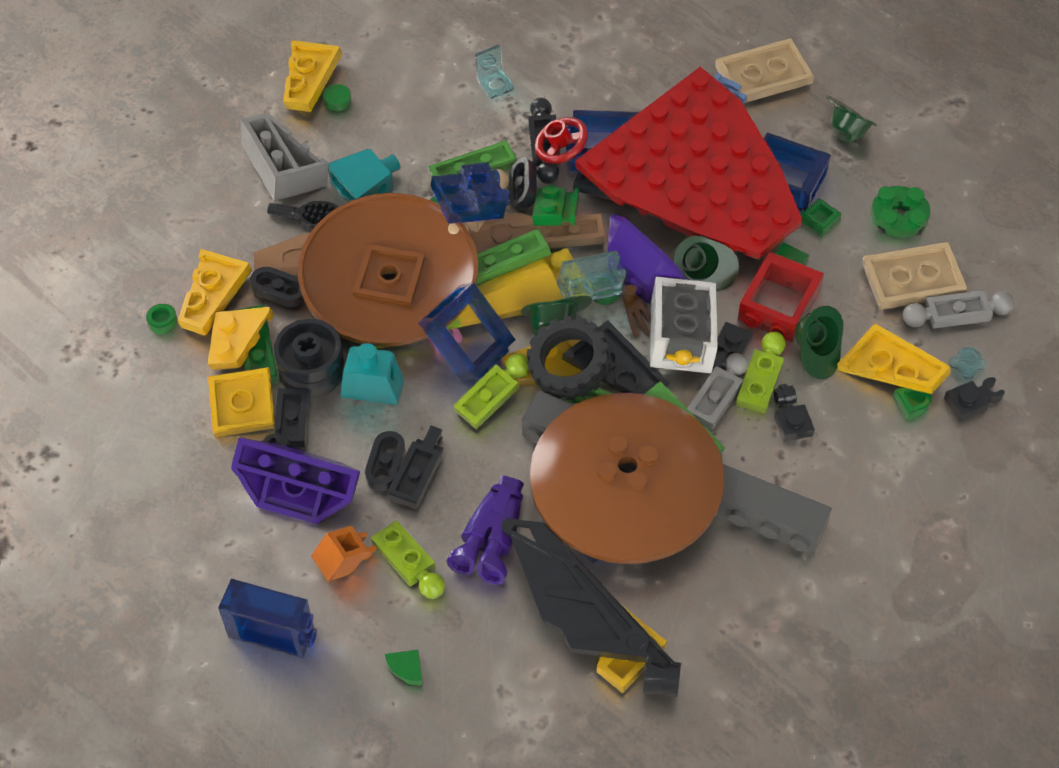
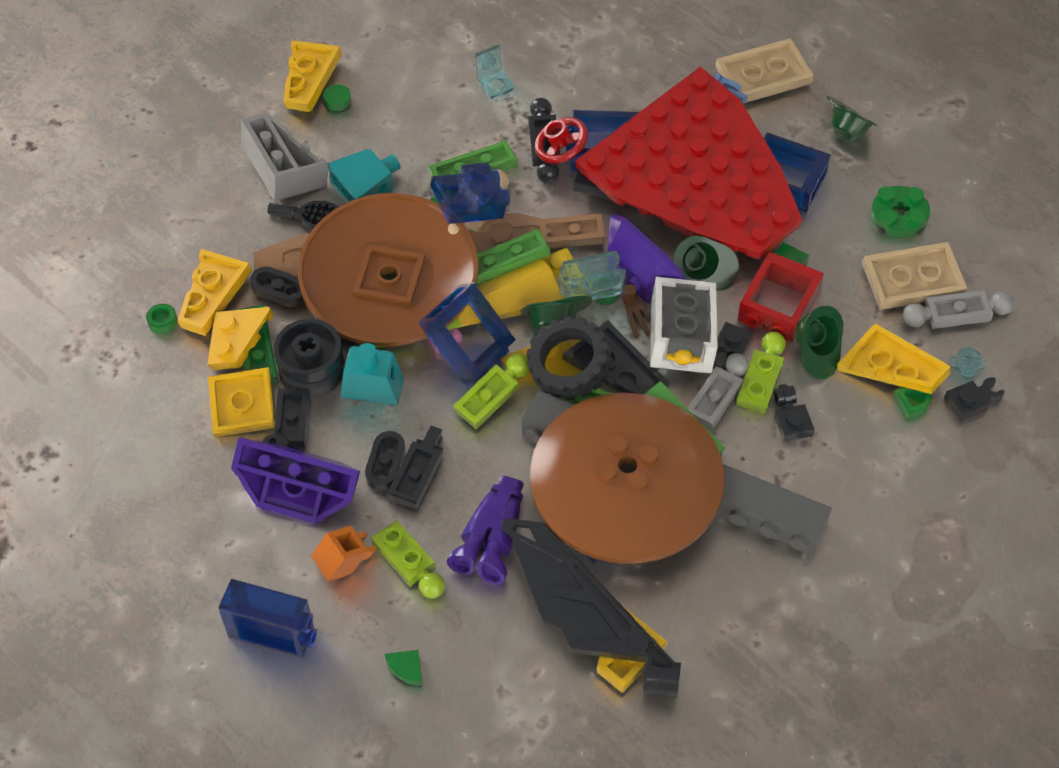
black plate [508,157,537,210] -> none
green plate [532,186,580,226] -> none
green tile [801,198,842,236] -> none

